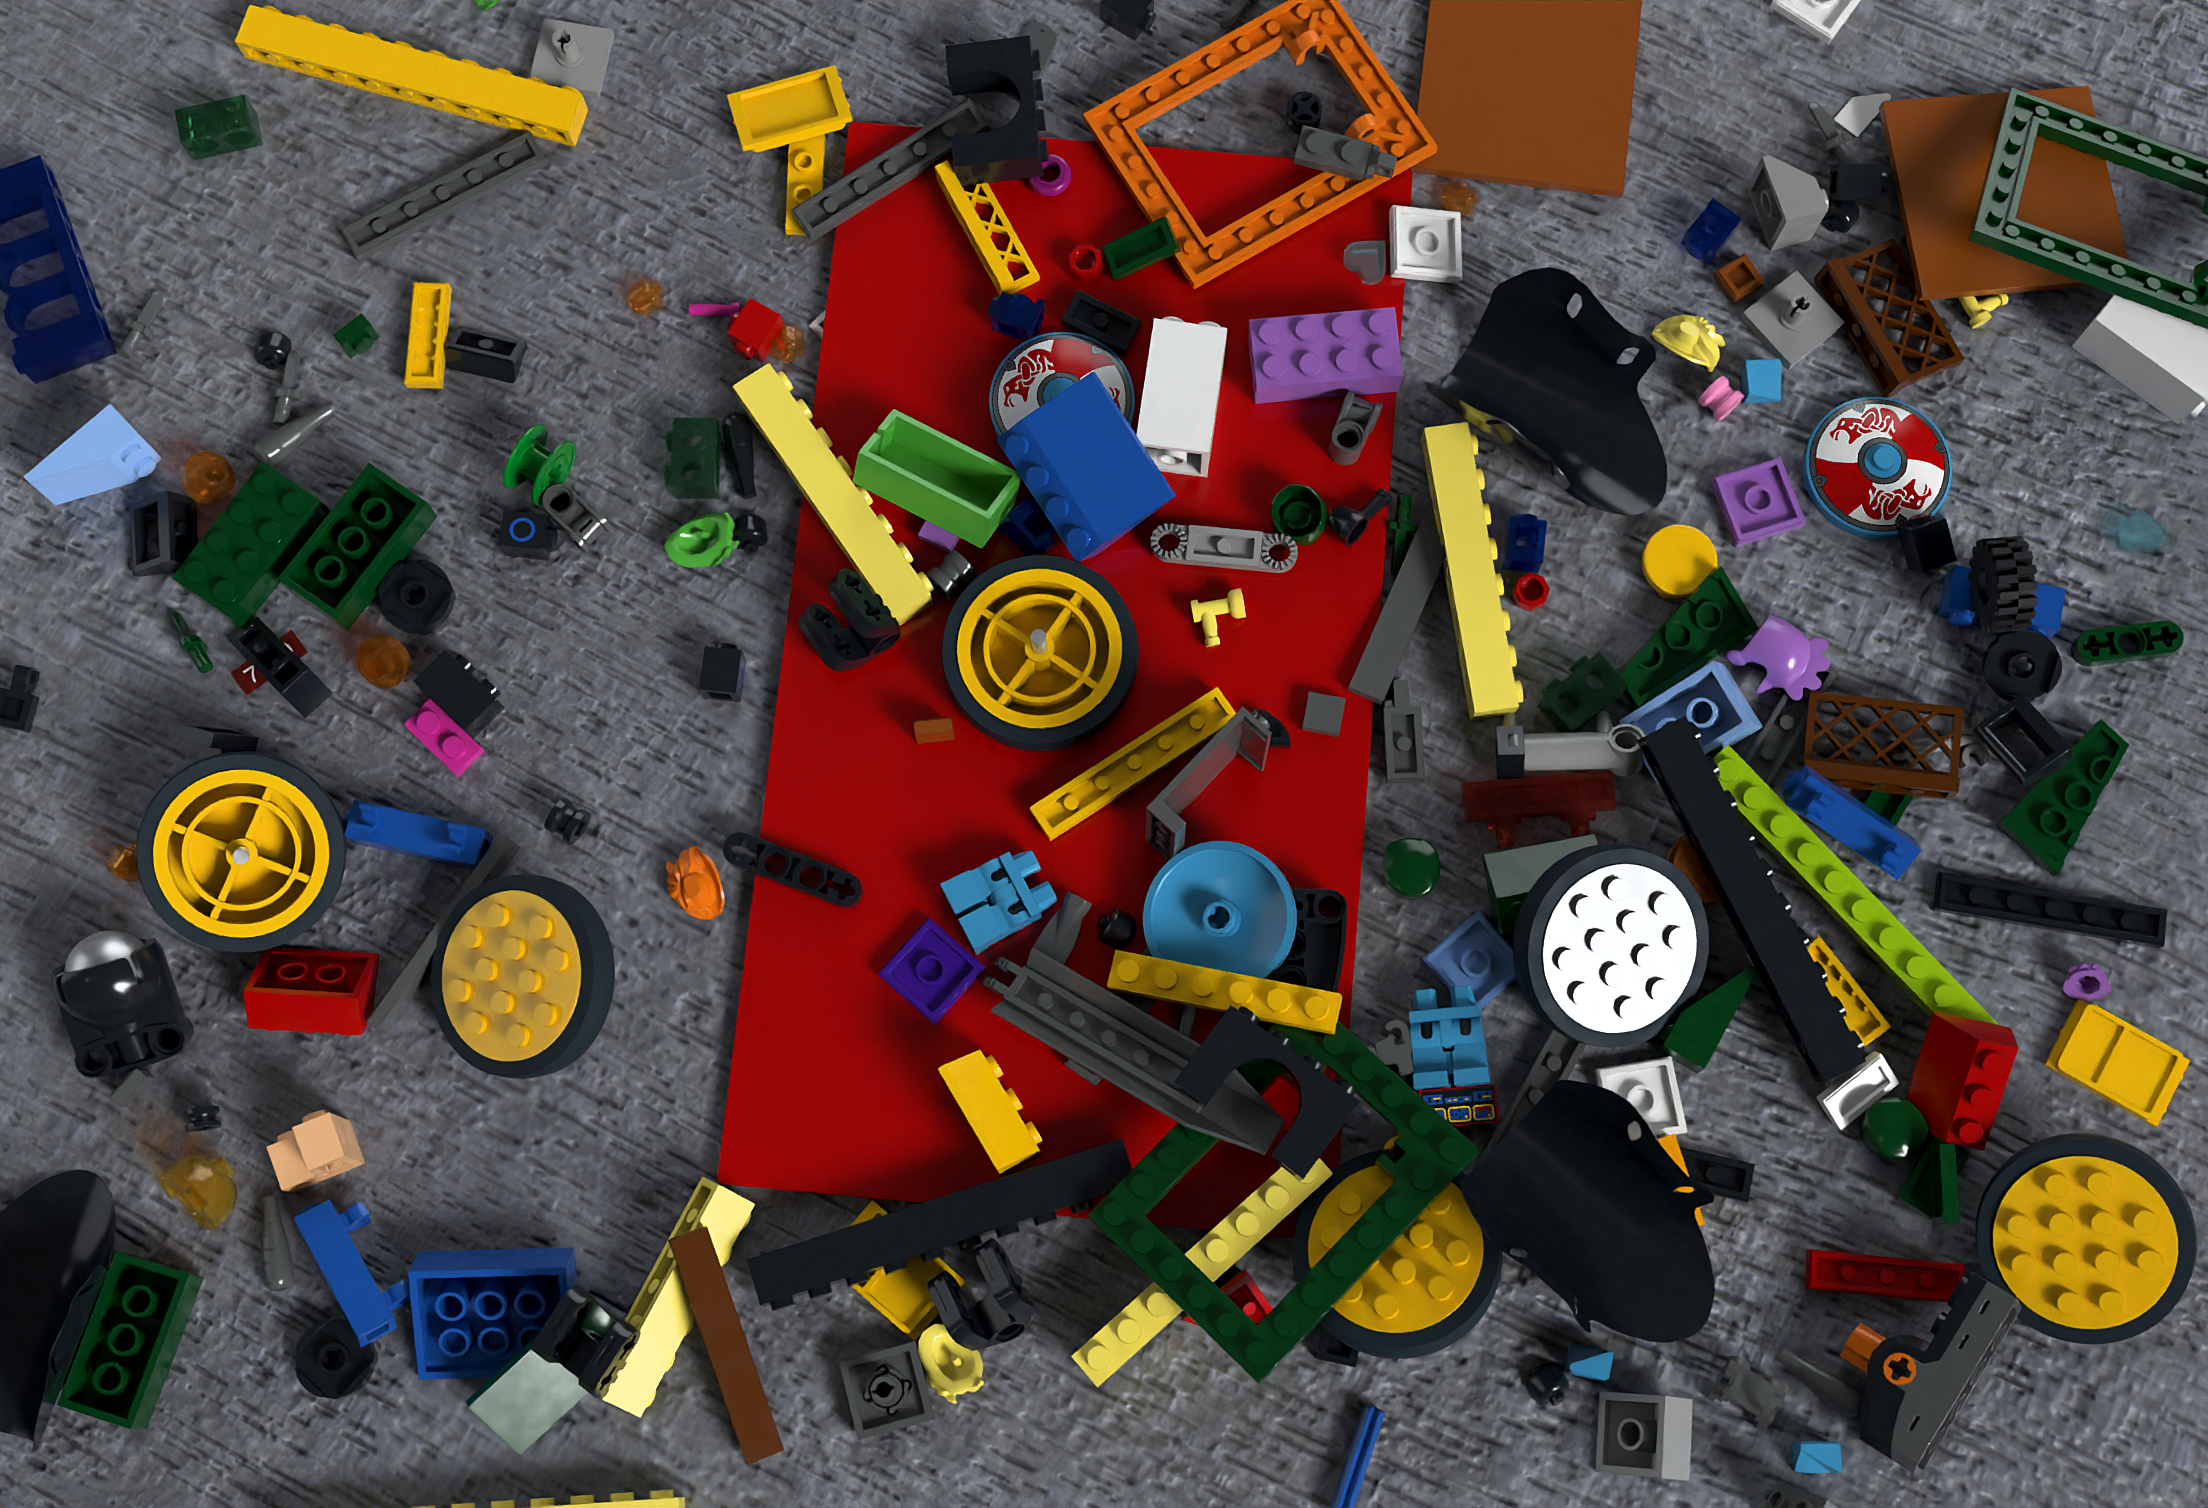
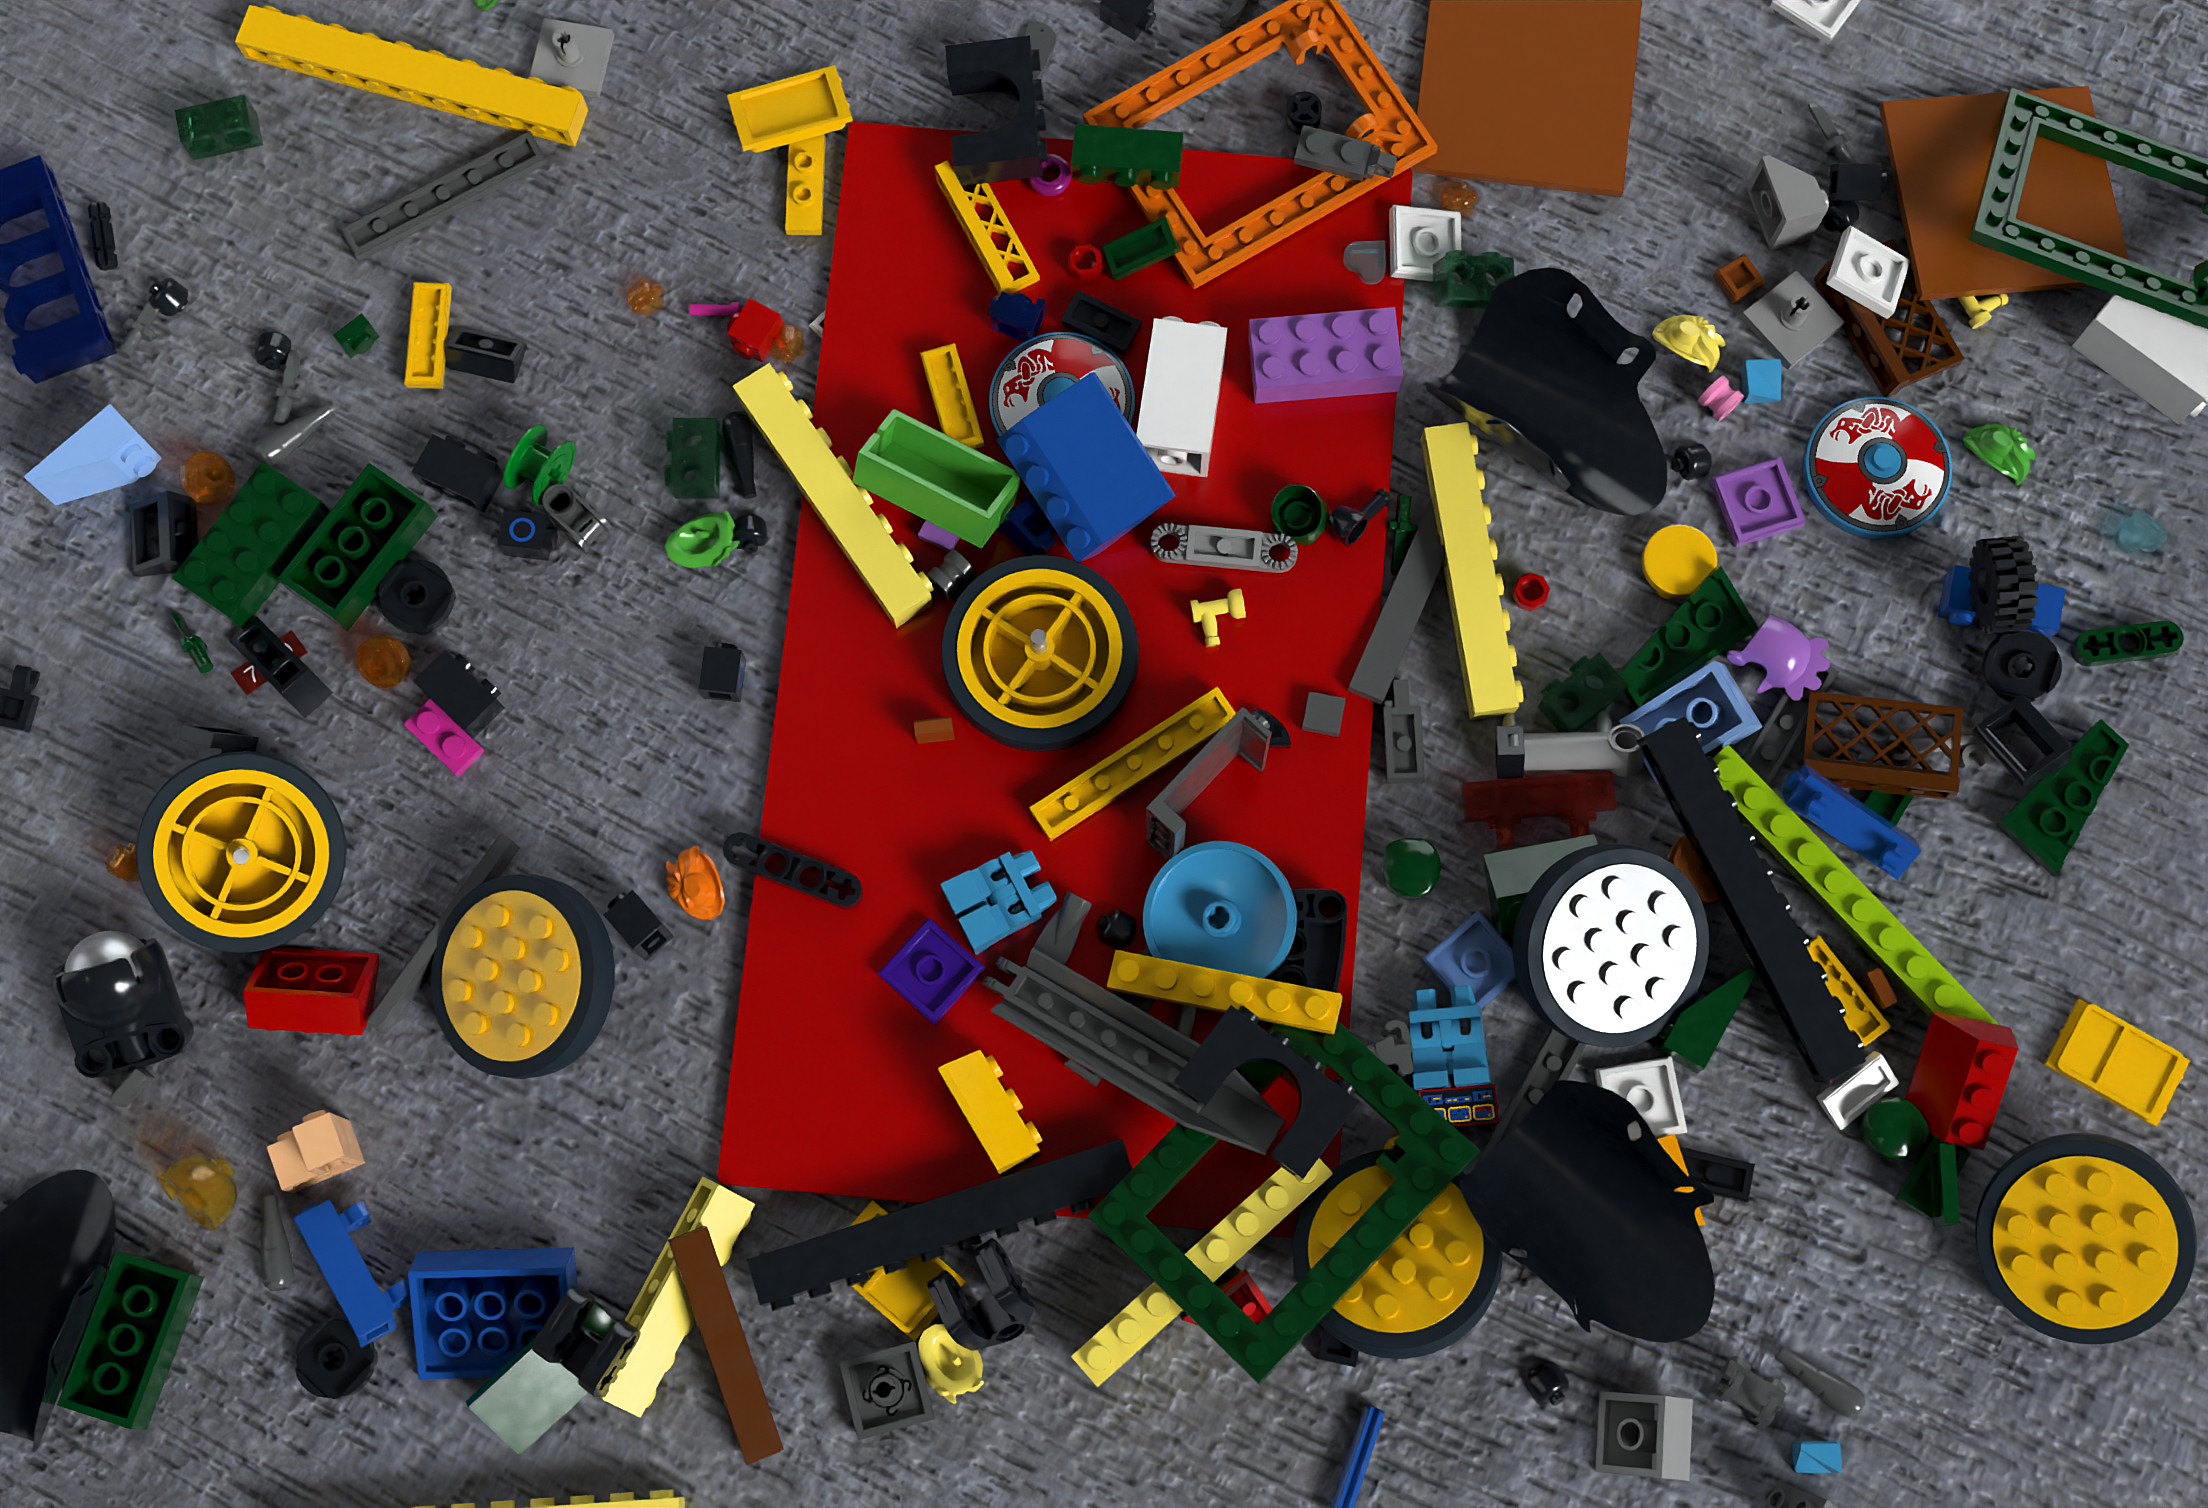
black bush [184,1106,221,1132] -> none
blue brick [343,800,493,870] -> none
black wheel [544,797,591,845] -> none
dark grey tile [791,98,989,243] -> none
black piece [798,569,901,672] -> none
dark grey piece [1328,390,1383,465] -> none
clear blue brick [1501,513,1547,574] -> none
dark azure slope [1564,1343,1614,1381] -> none
clear blue brick [1681,198,1742,264] -> none
red tile [1805,1249,1966,1303] -> none
white sticker [1834,93,1891,137] -> none
piece [1840,1271,2022,1477] -> none
black brick [1897,512,1957,572] -> none
black tile [1933,872,2167,949] -> none
medium lavender animal [2063,962,2111,1002] -> none
none -> black axle [88,202,118,271]
none -> black piece [149,278,189,316]
none -> black brick [412,434,503,513]
none -> black brick [603,890,674,962]
none -> yellow plate [920,343,984,449]
none -> dark green brick [1071,124,1183,190]
none -> clear green brick [1433,250,1515,309]
none -> black piece [1672,443,1712,481]
none -> white tile [1826,226,1911,319]
none -> dark orange tile [1857,968,1898,1011]
none -> bright green hat [1962,424,2036,485]

